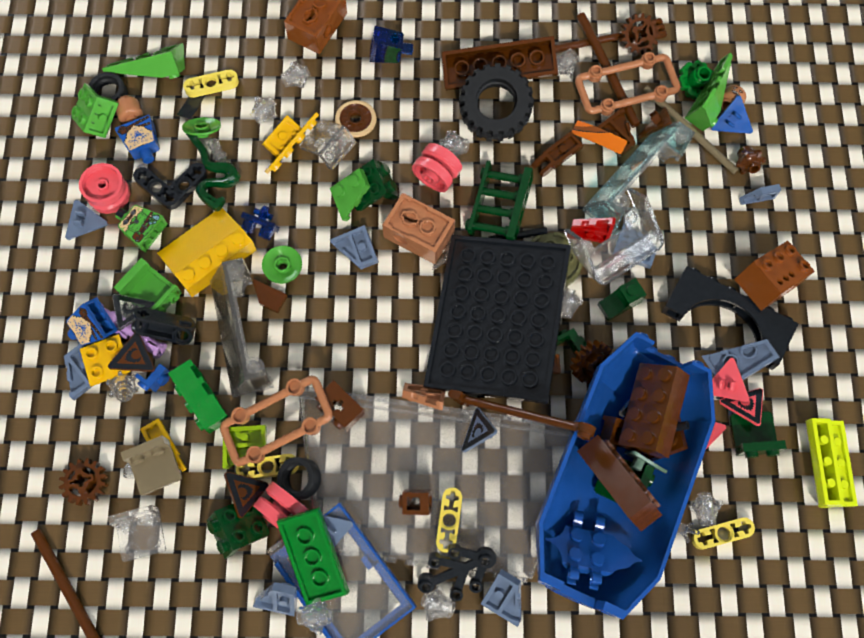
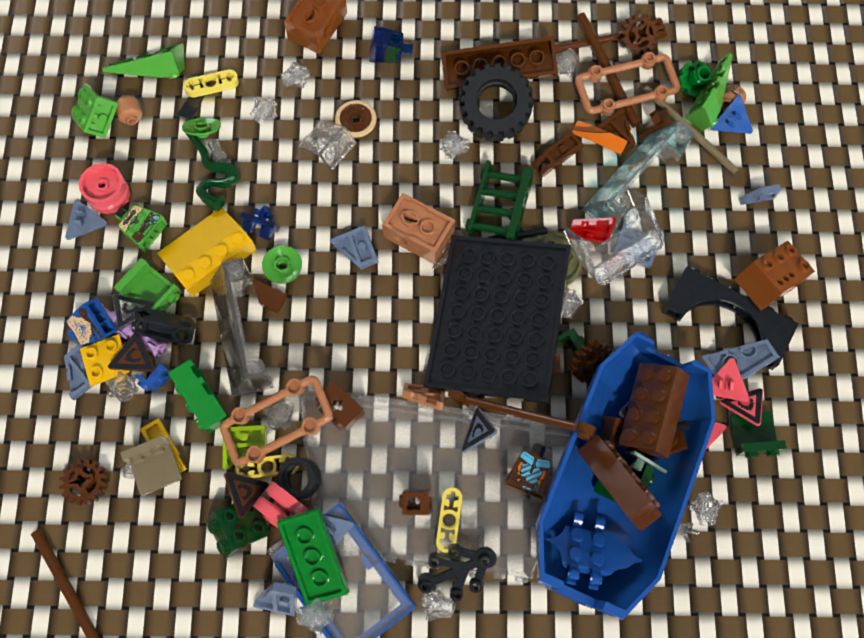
black tyre [89,72,128,101] -> none
clear bracket [108,505,166,562] -> none
torso [114,115,160,164] -> none
black beam [133,163,208,210] -> none
yellow bracket [262,112,319,174] -> none
bright green wing [330,168,370,222] -> none
dark green bracket [354,159,399,211] -> none
coral wheel [412,143,462,192] -> none
sand blue wing [481,569,521,627] -> none
dark green arch [597,278,647,321] -> none
light yellow beam [691,518,755,550] -> none
reddish brown rock [736,146,767,175] -> none
neon yellow brick [805,418,858,508] -> none
none -> clear rock [263,398,295,430]
none -> torso [504,443,551,499]

